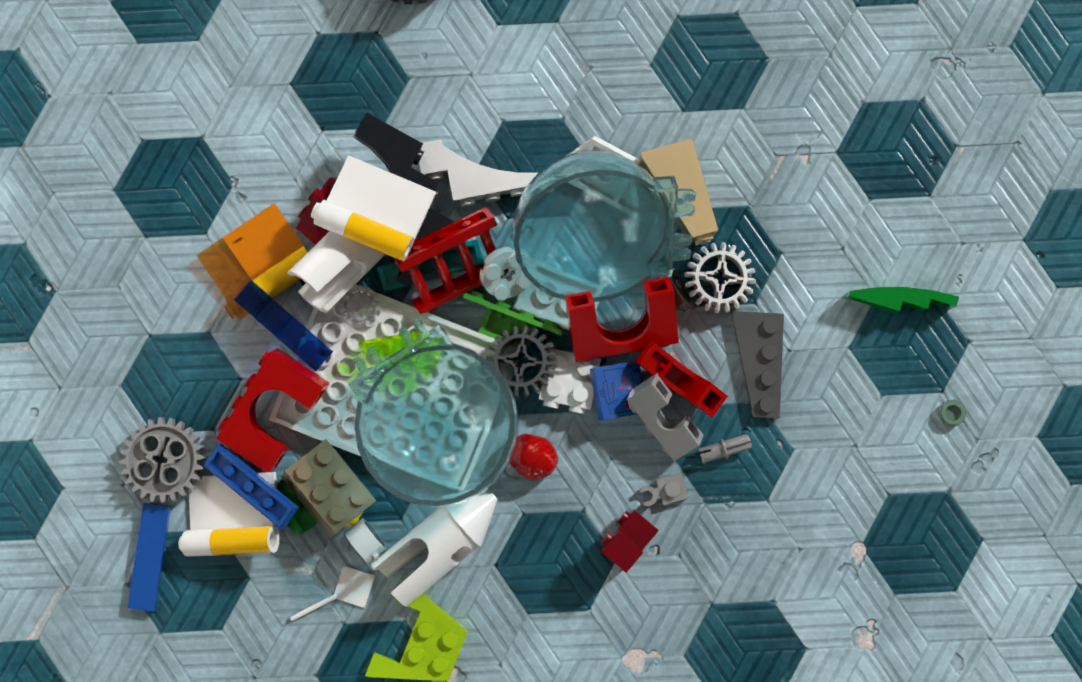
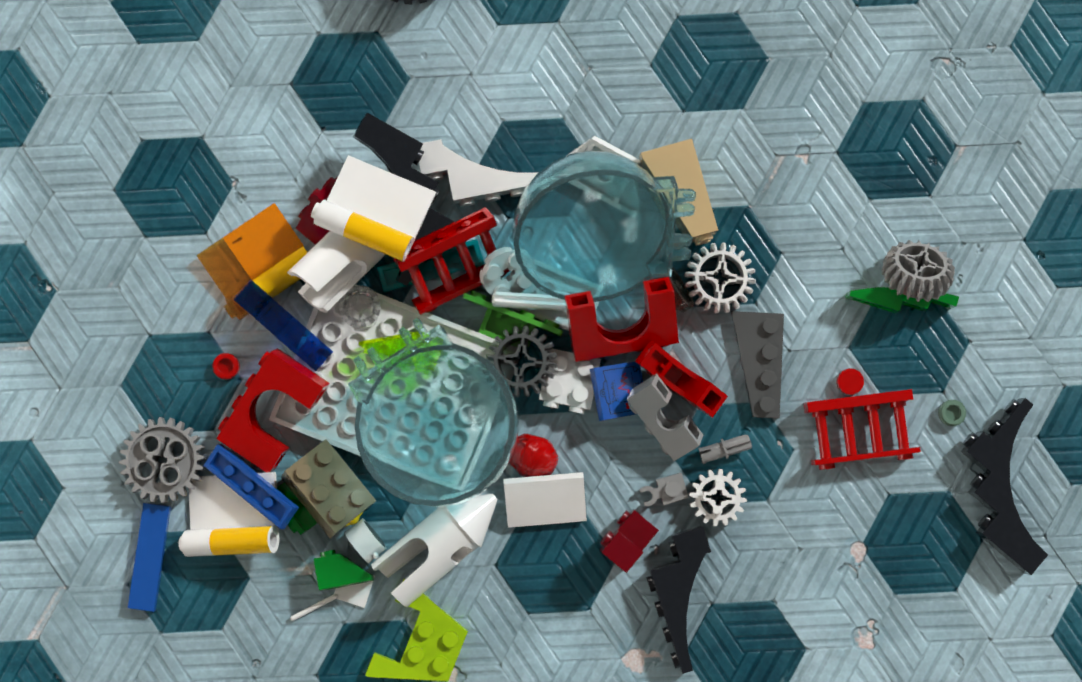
none -> red tile [212,353,240,380]
none -> green slope [314,550,374,591]
none -> white axle [492,292,566,311]
none -> white tile [503,472,587,528]
none -> black arch [646,526,711,674]
none -> white gear [689,469,747,526]
none -> red fence [803,389,921,470]
none -> red tile [836,368,864,395]
none -> light grey gear [882,240,955,302]
none -> black arch [961,398,1048,575]

